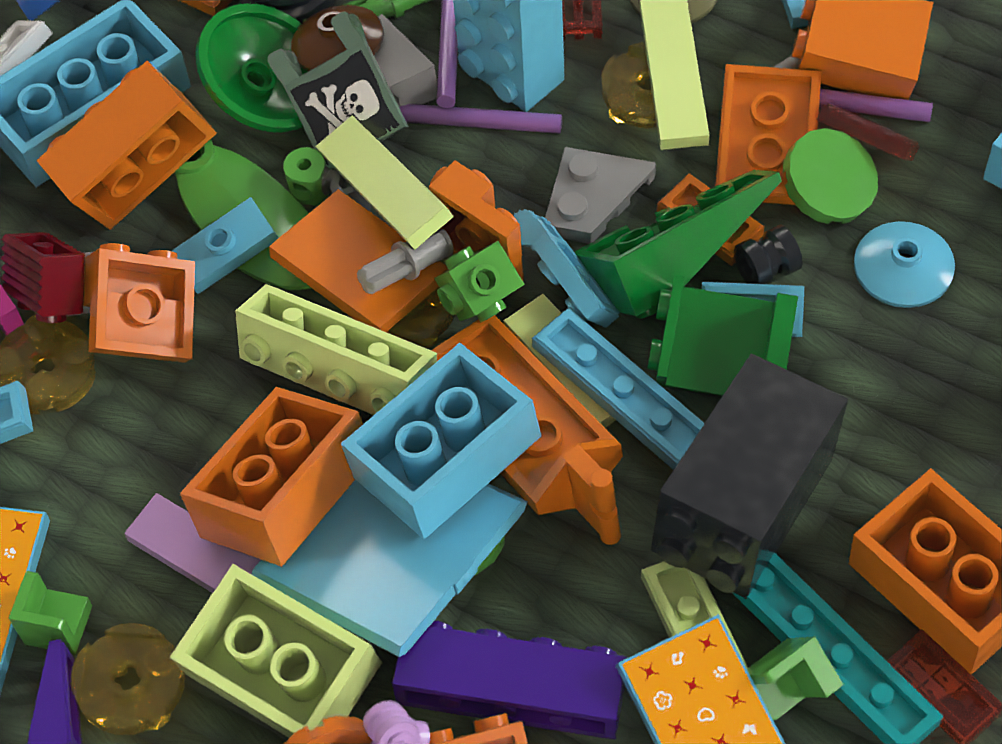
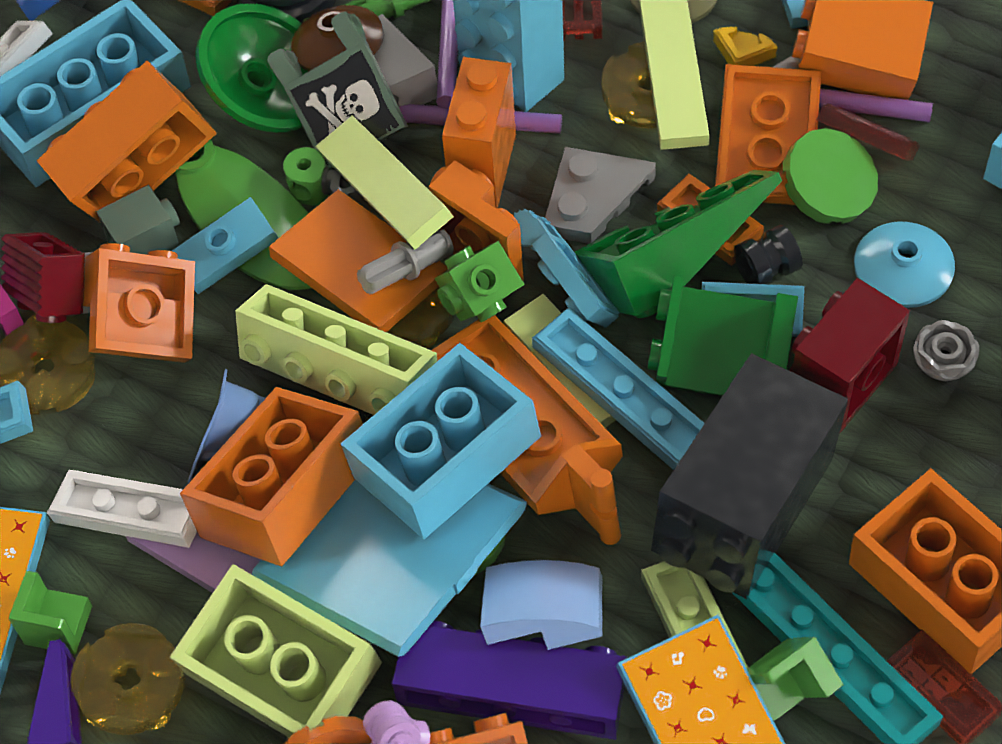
none -> white tile [47,469,197,548]
none -> sand green brick [96,185,180,255]
none -> medium blue piece [188,369,265,484]
none -> orange brick [442,57,516,209]
none -> light blue slope [480,560,602,650]
none -> yellow tile [713,27,777,66]
none -> dark red brick [789,278,910,434]
none -> light grey plate [913,320,979,381]

